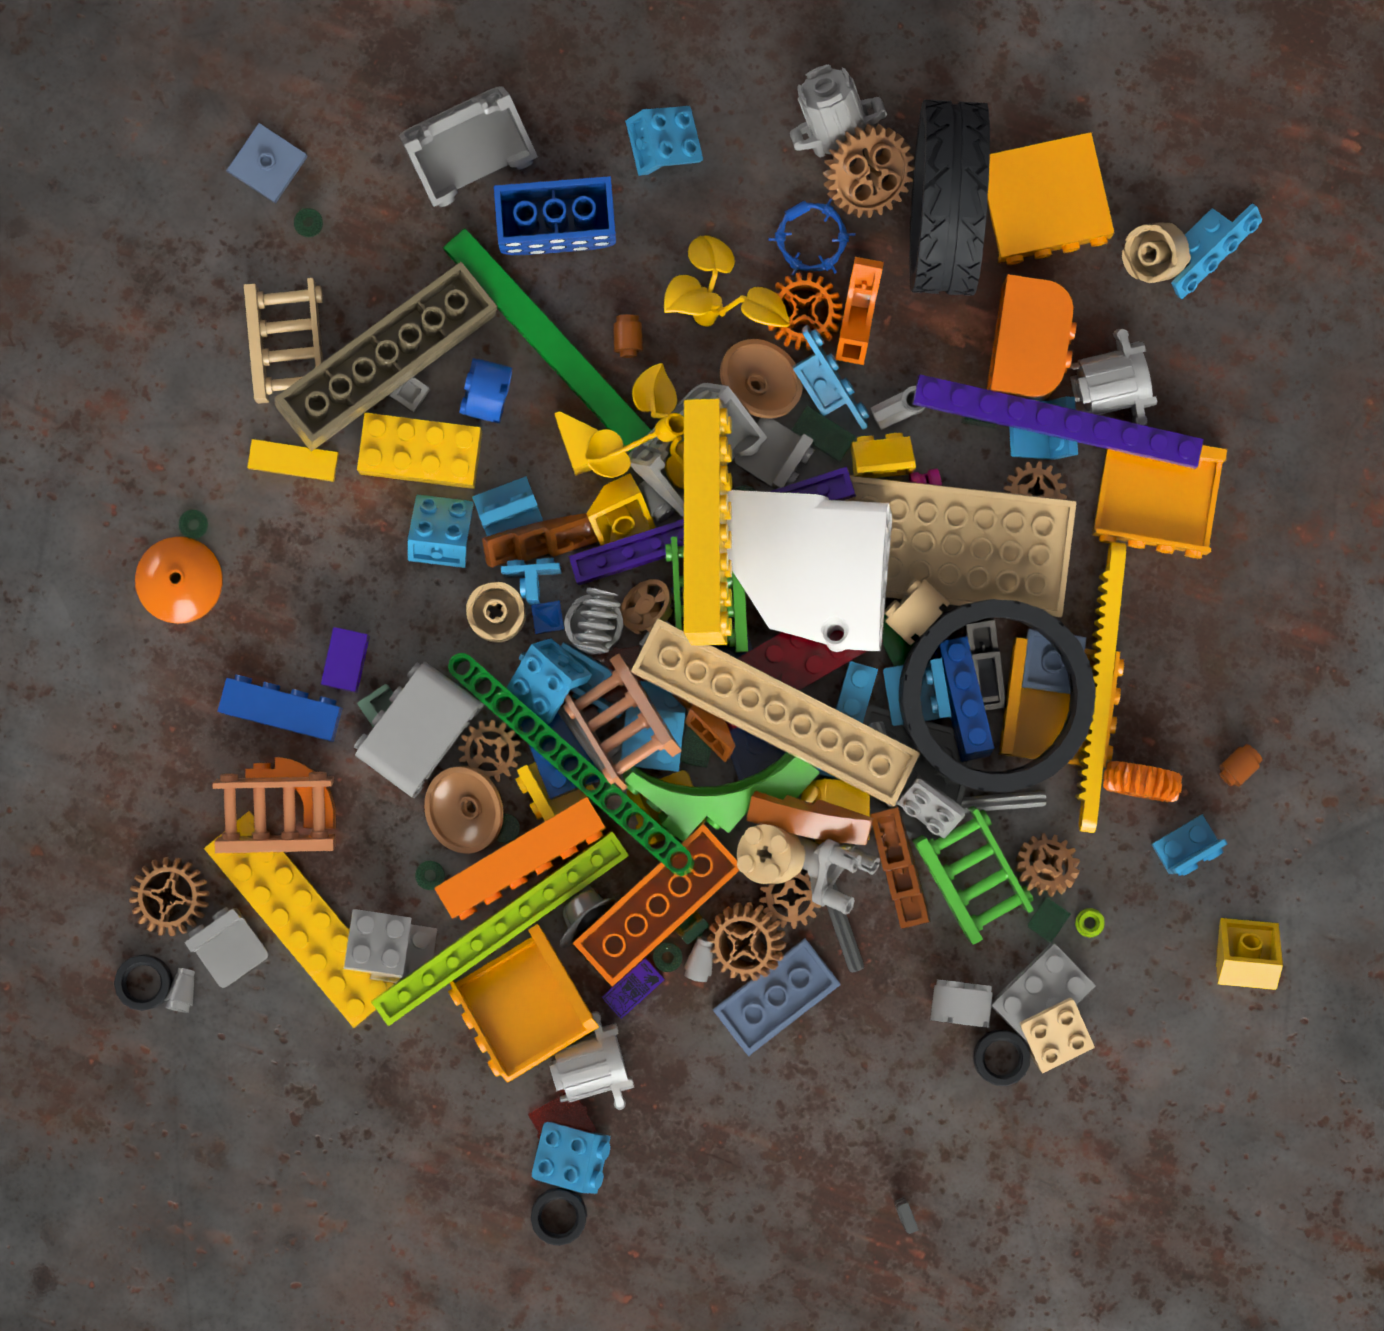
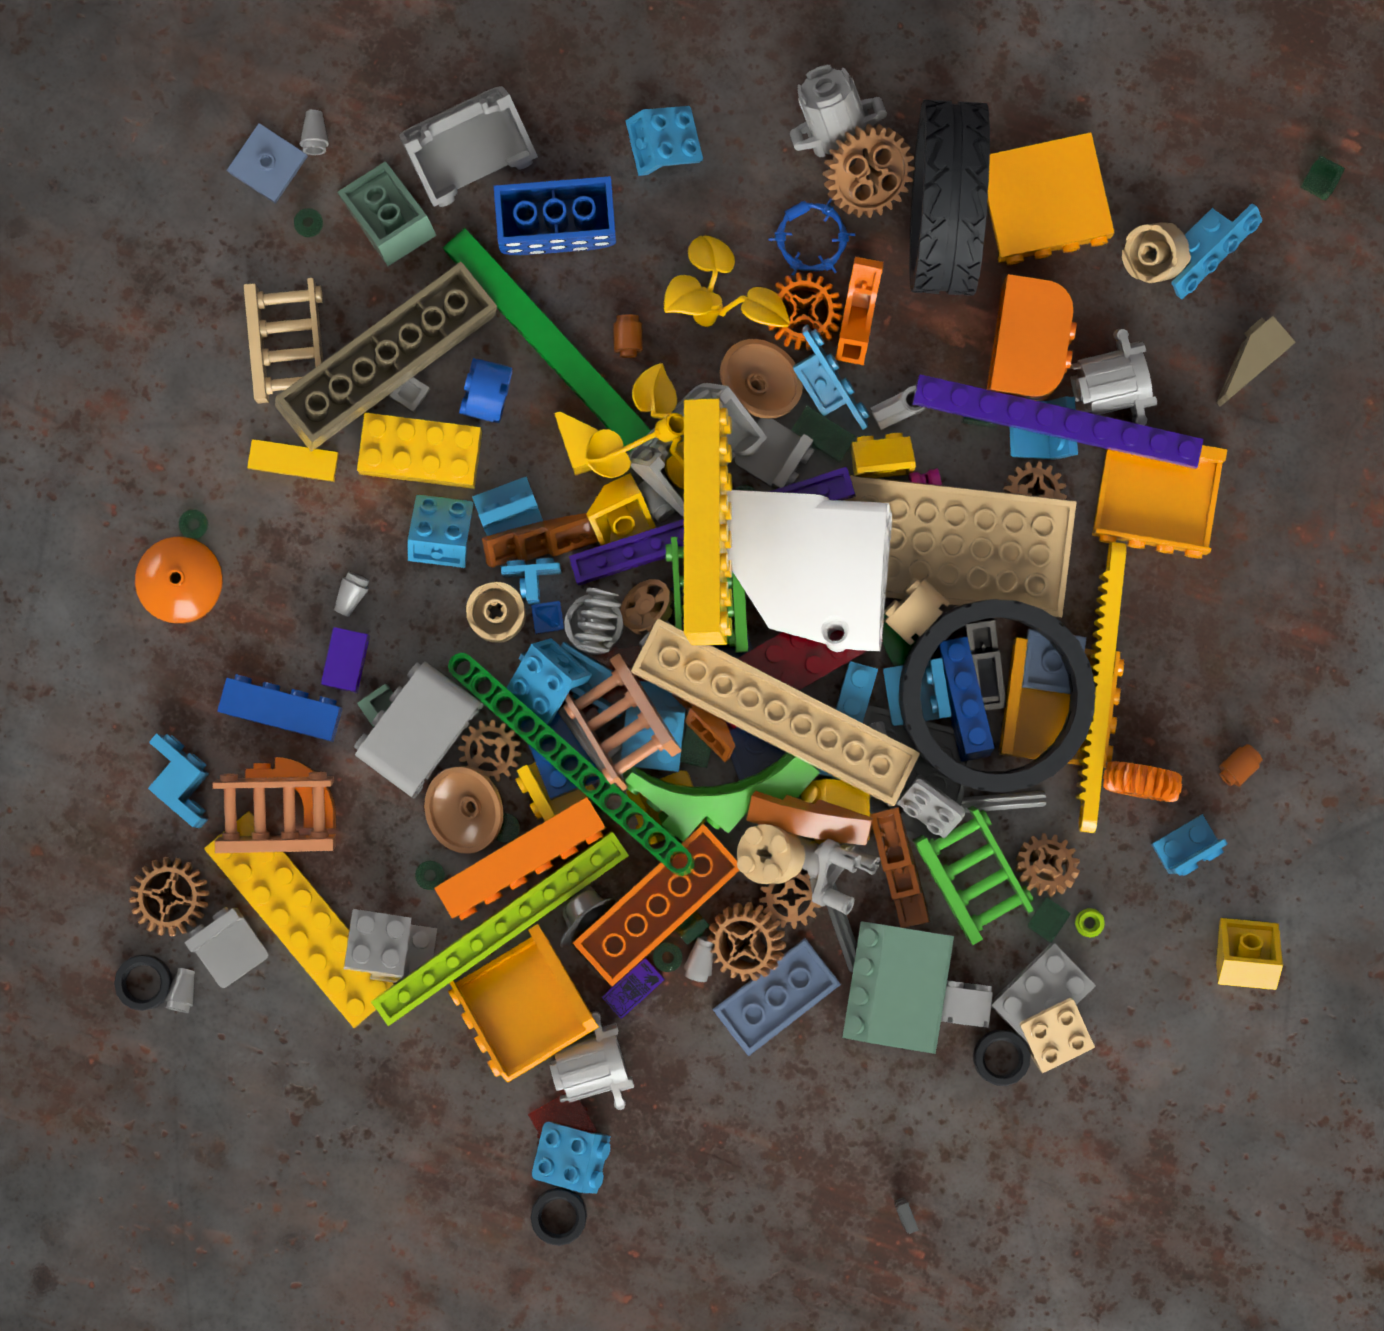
none -> dark azure bracket [148,733,209,828]
none -> light grey cone [300,110,329,155]
none -> light grey cone [334,571,369,617]
none -> sand green slope [337,161,436,266]
none -> sand green slope [842,921,954,1054]
none -> dark tan slope [1216,316,1296,407]
none -> clear green panel [1300,155,1346,201]

